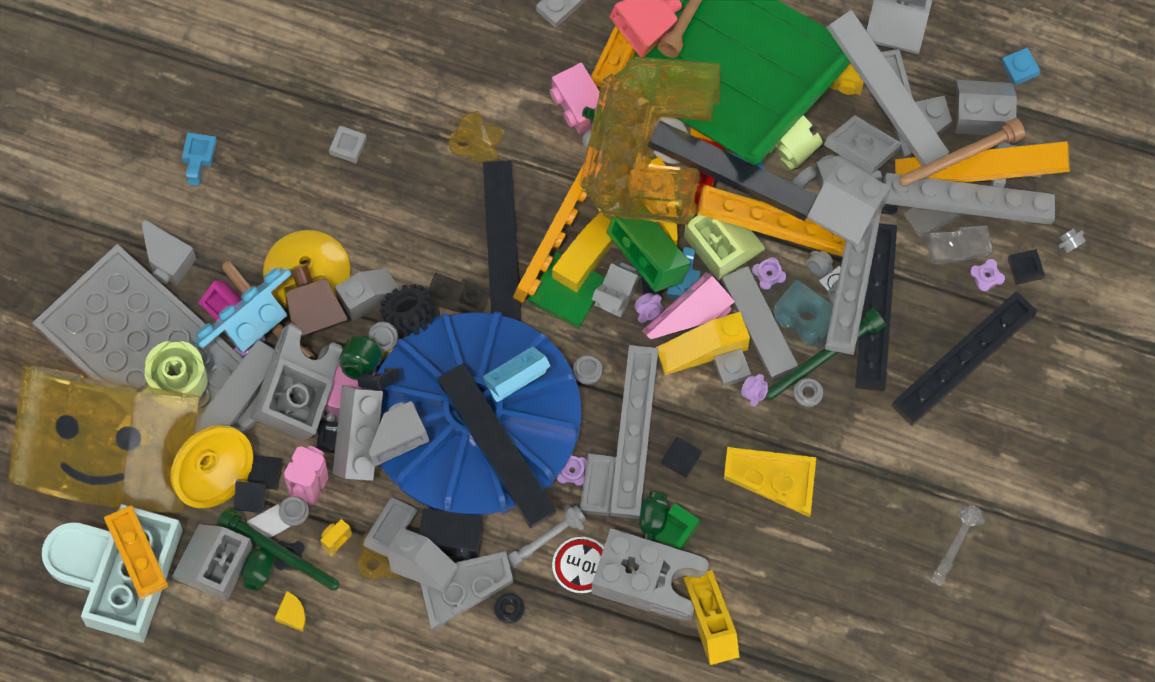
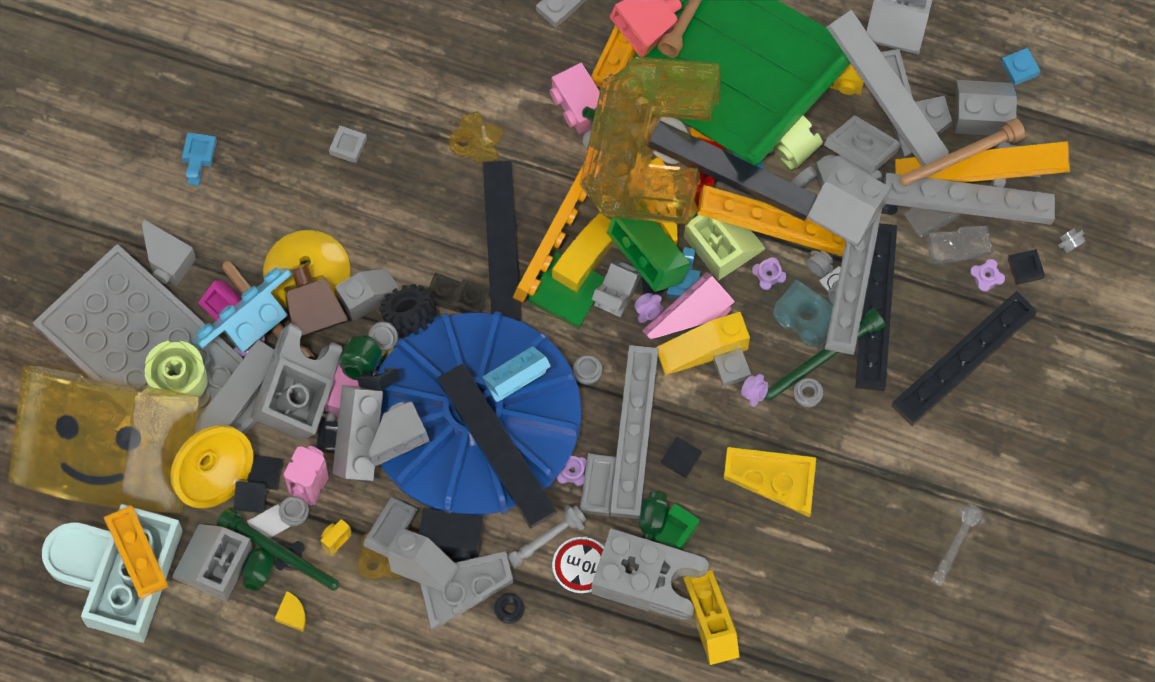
light grey tile [721,266,798,380] -> none

